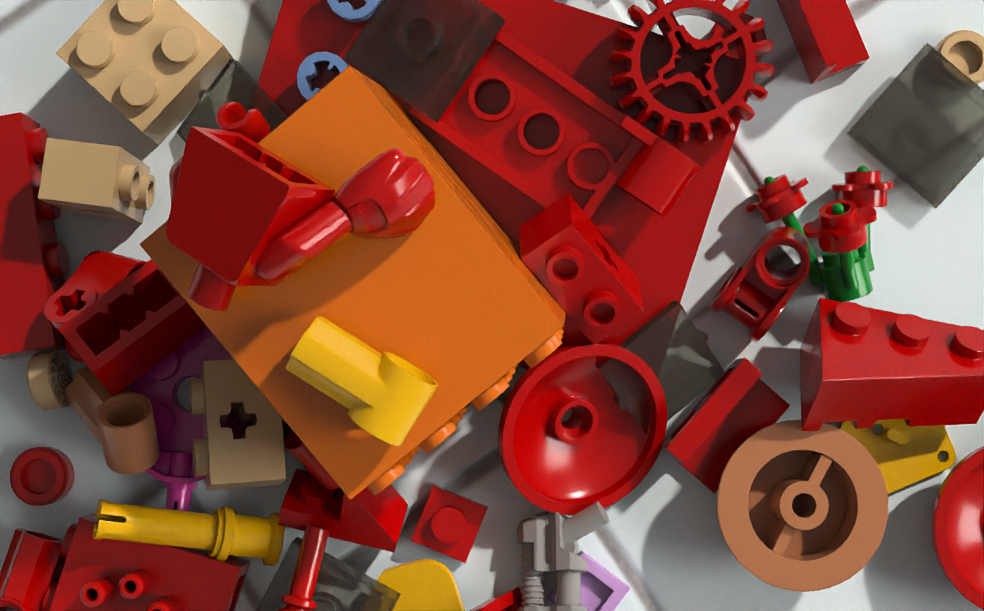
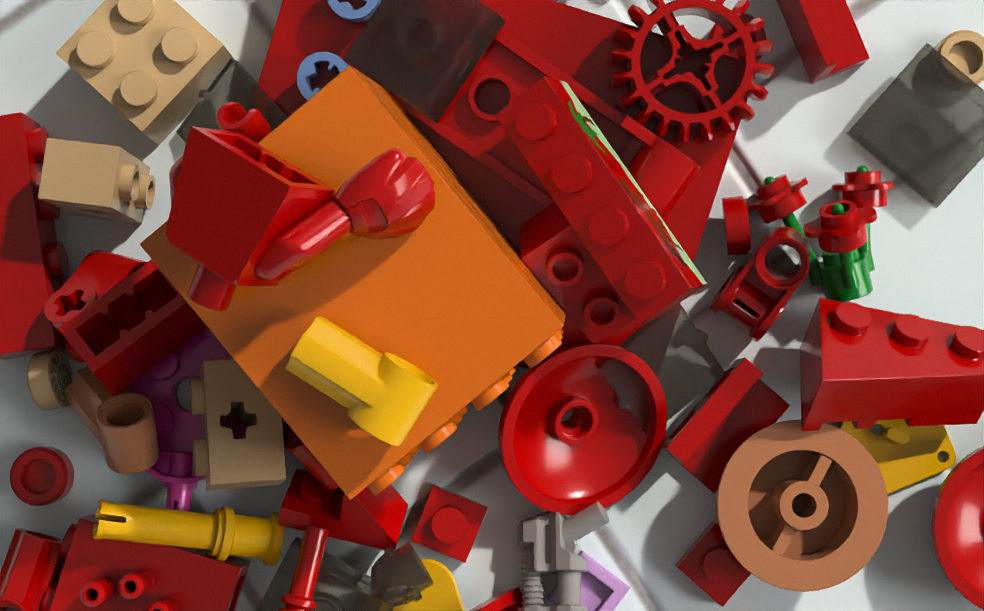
none -> clear smoke plate [370,542,434,607]
none -> red brick [495,76,707,325]
none -> red plate [675,521,751,607]
none -> red tile [722,196,751,256]

